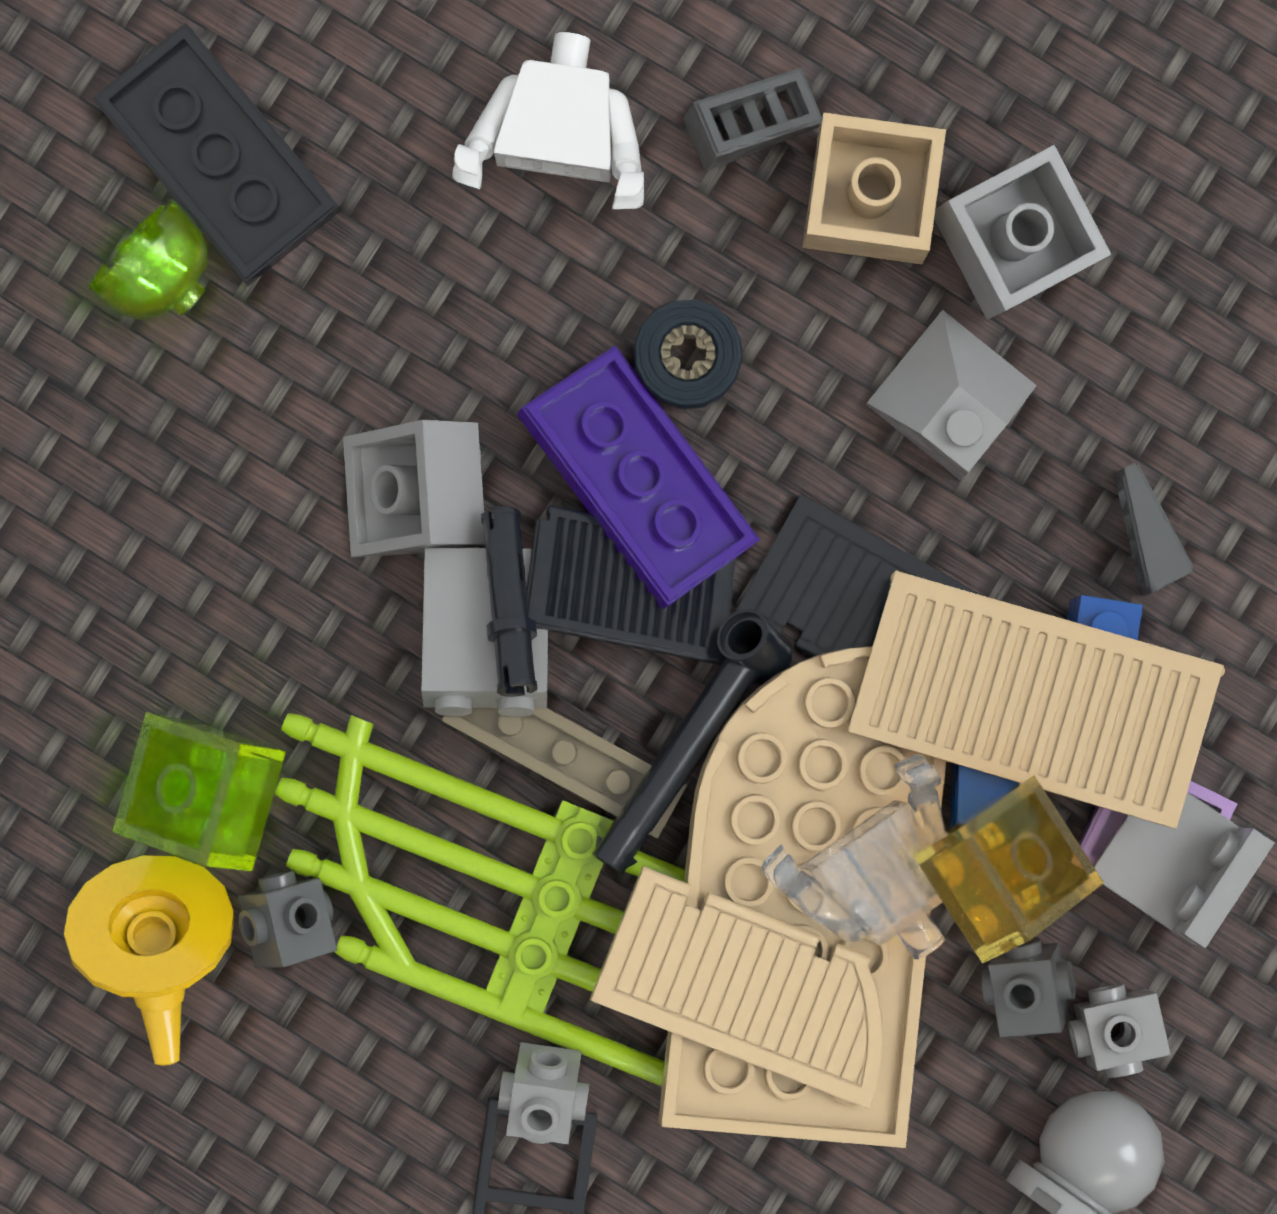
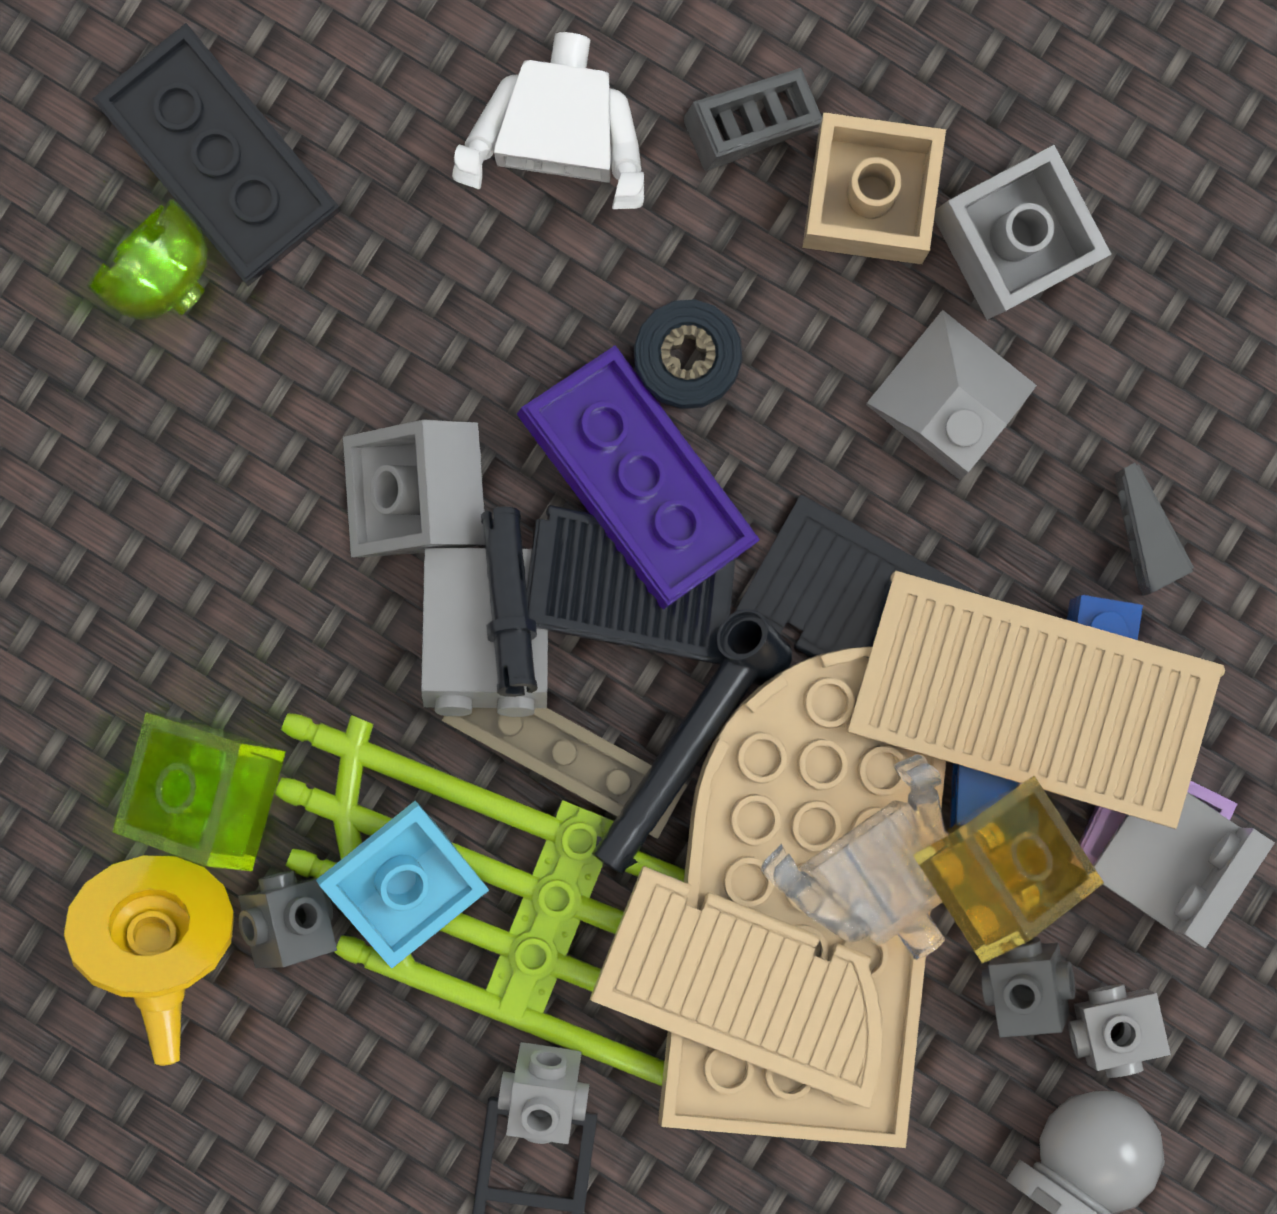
none -> medium azure slope [316,800,489,969]

